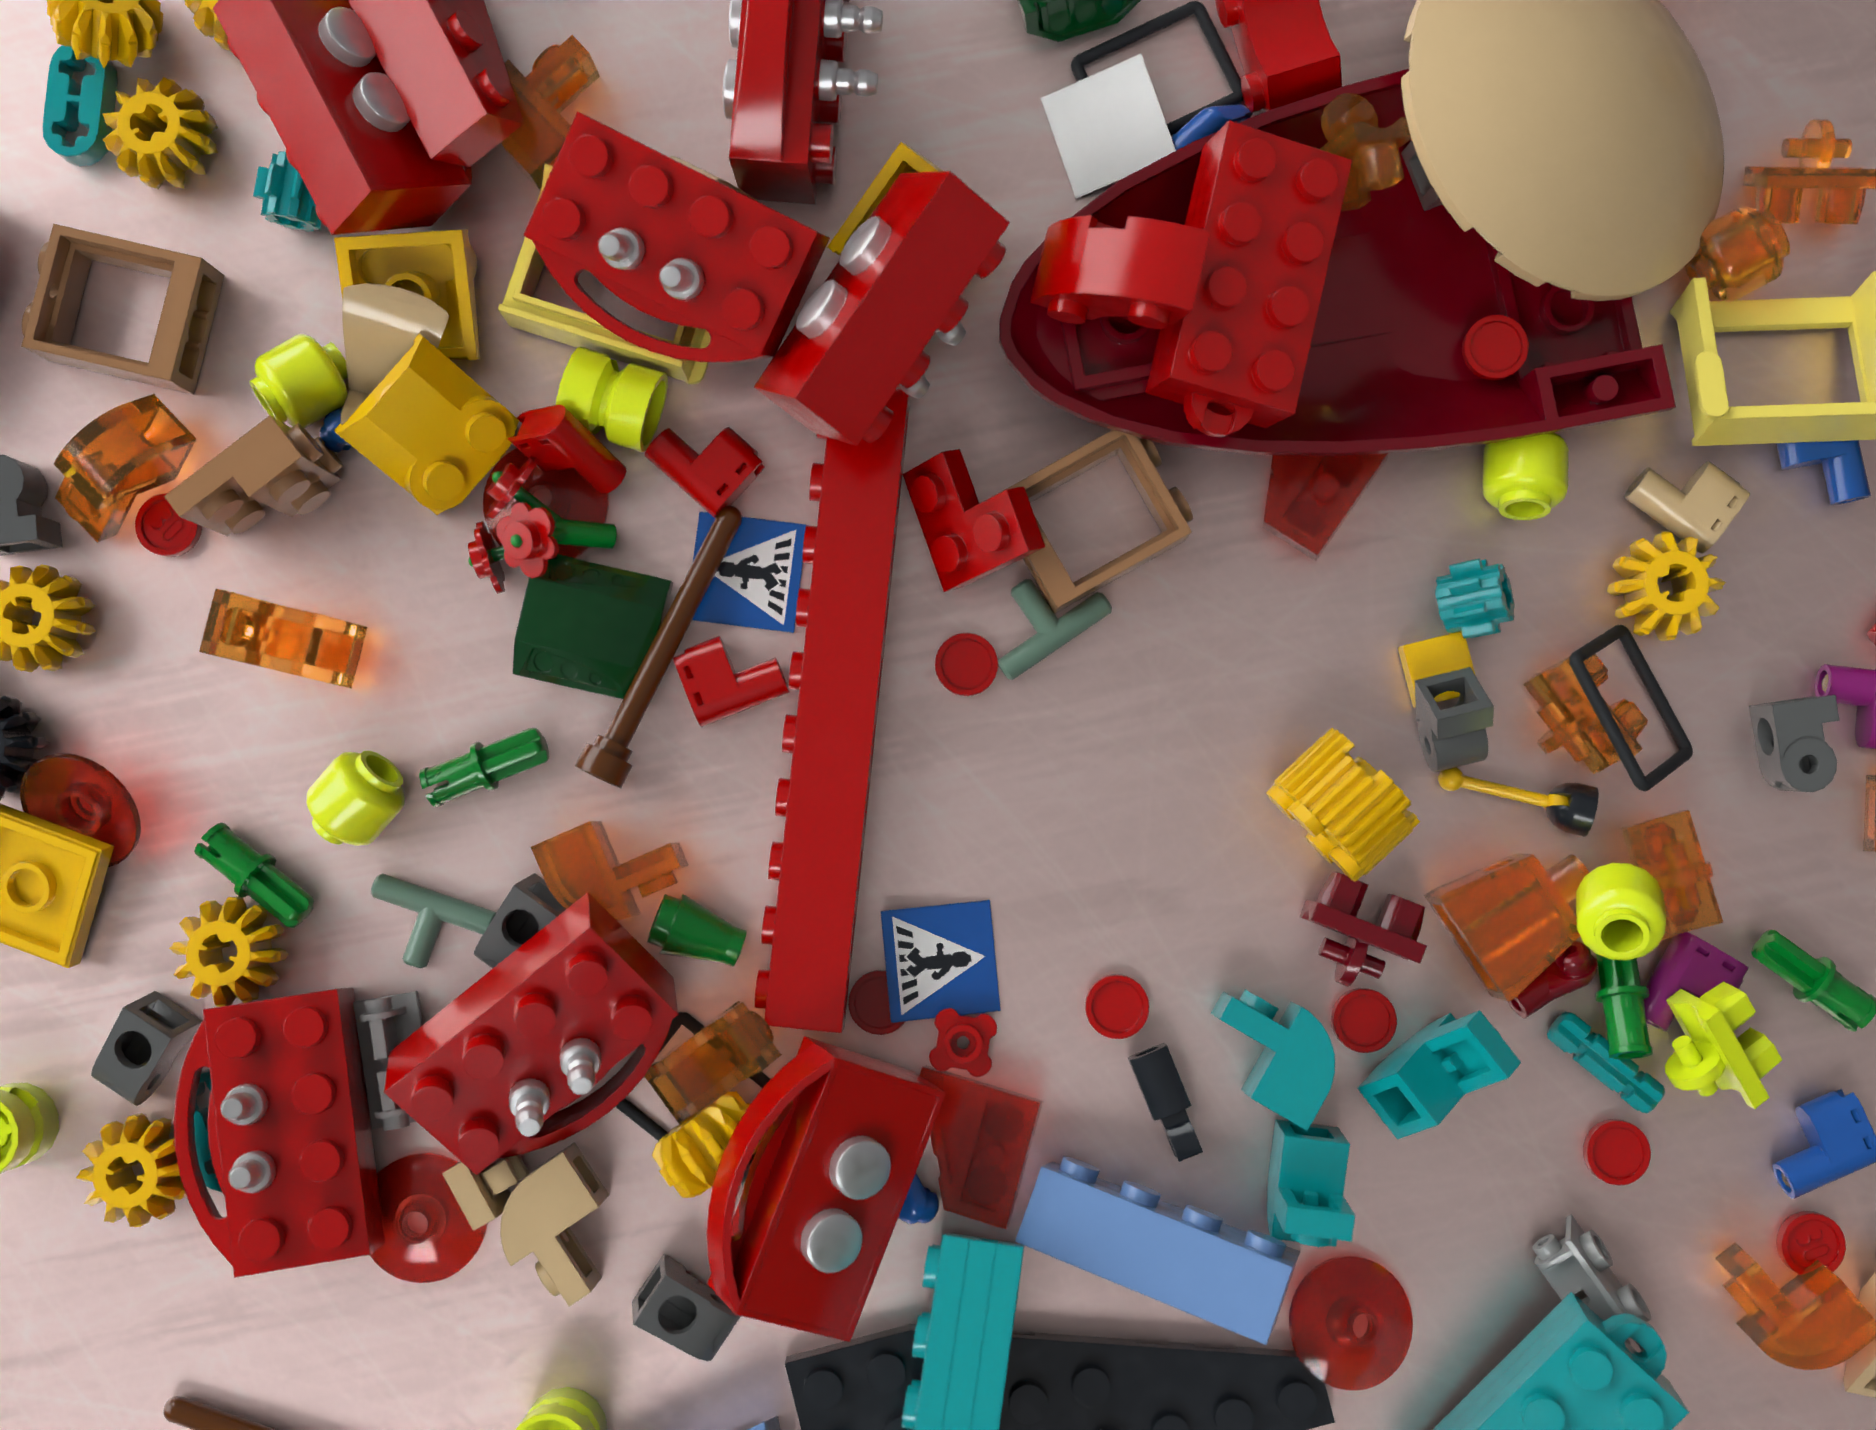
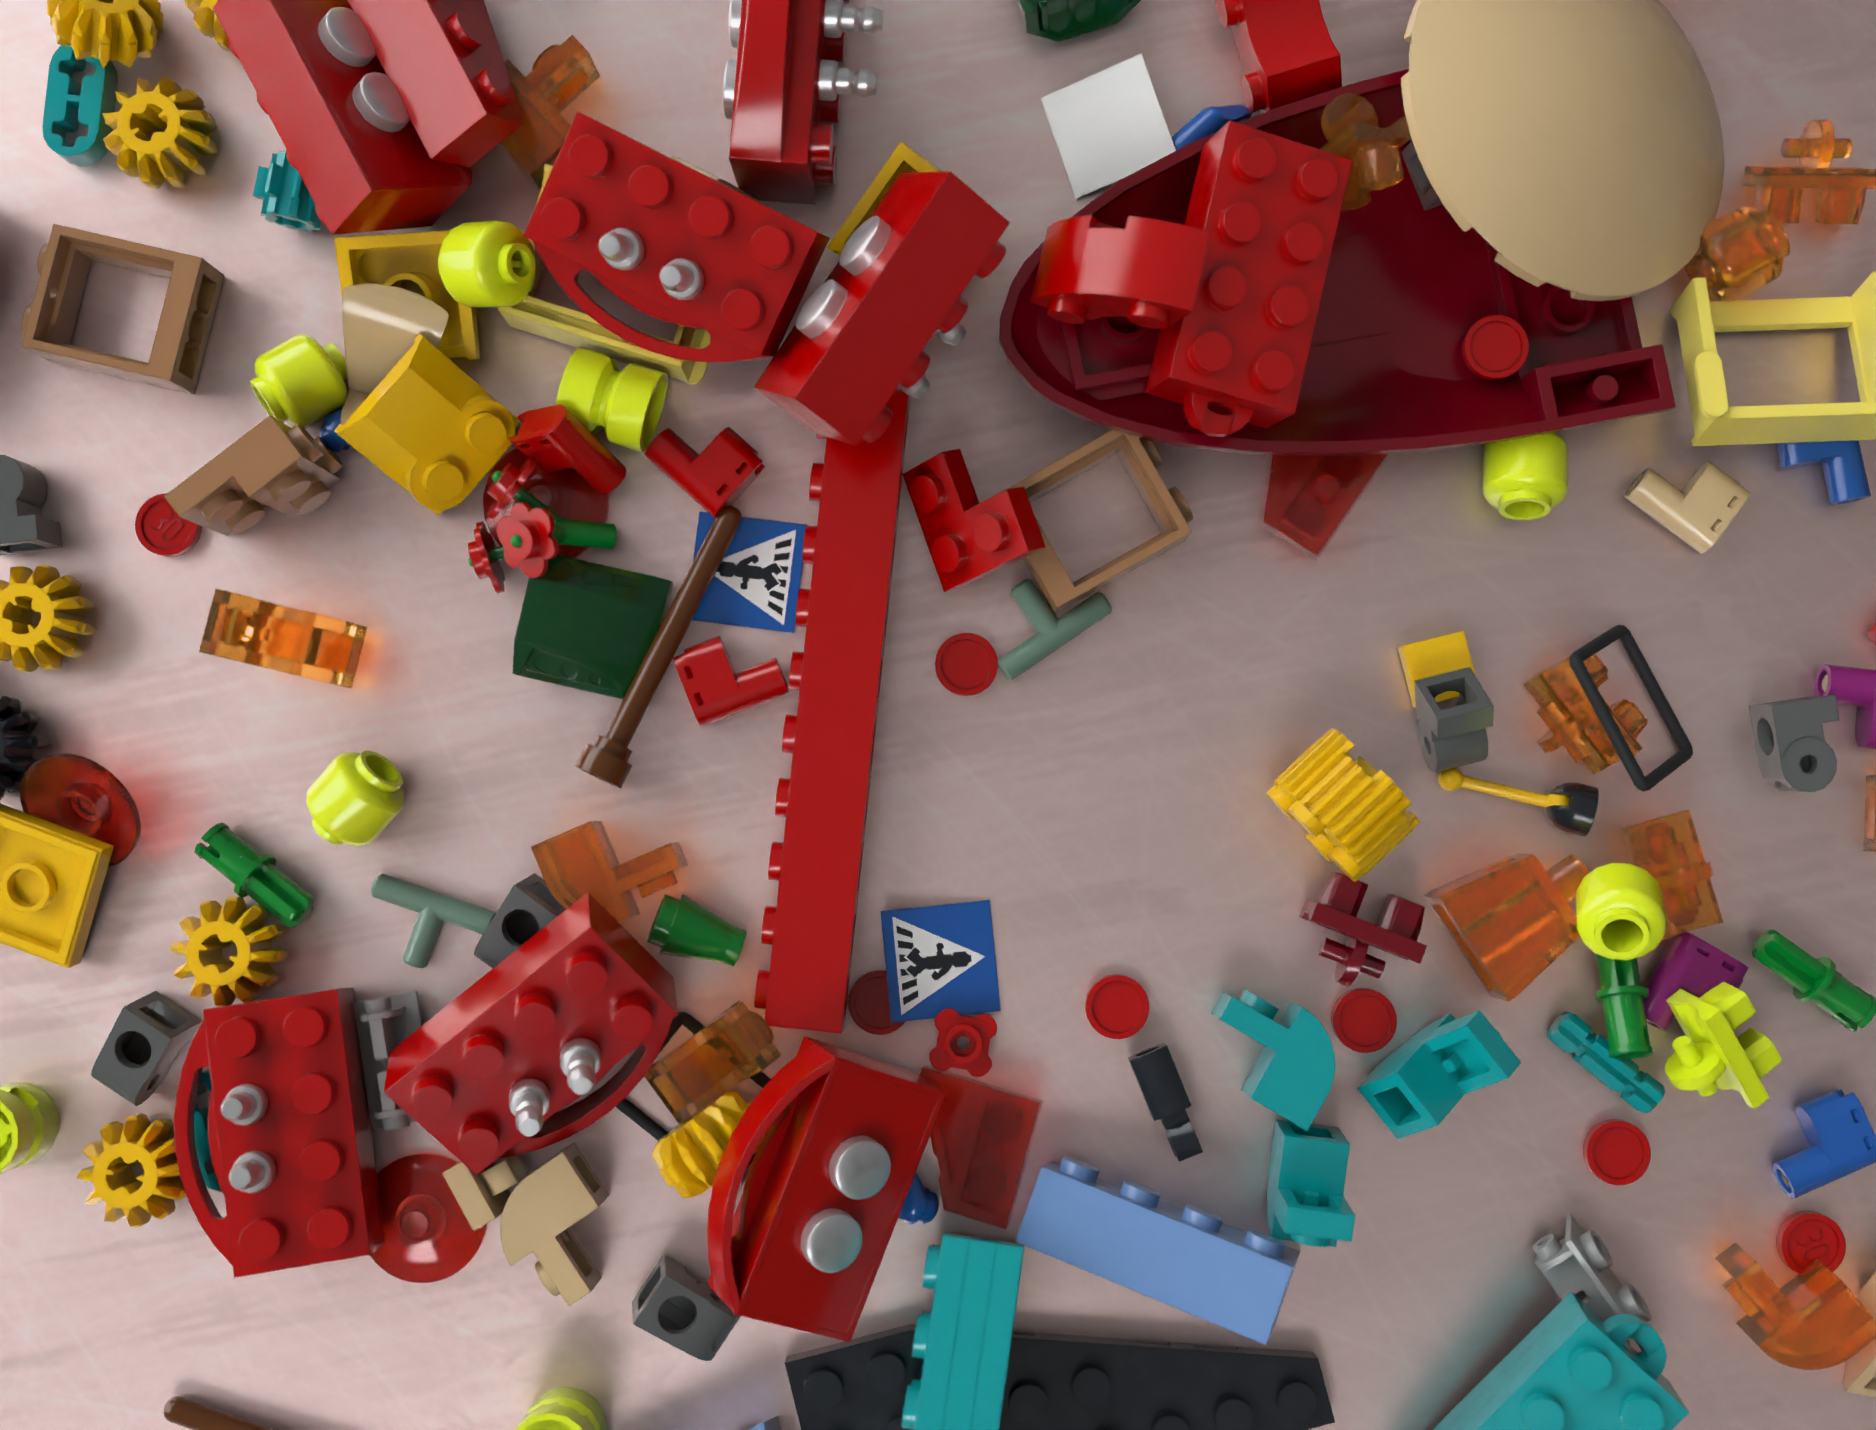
clear orange brick [54,394,197,543] -> none
green axle [419,728,549,807] -> none
black piece [1071,1,1244,136] -> none
clear red dish [1289,1256,1413,1391] -> none
teal gear [1435,558,1515,639] -> none
dark red arm [1505,941,1597,1019] -> none
yellow gear [1606,532,1726,641] -> none
none -> neon yellow head [438,221,536,308]

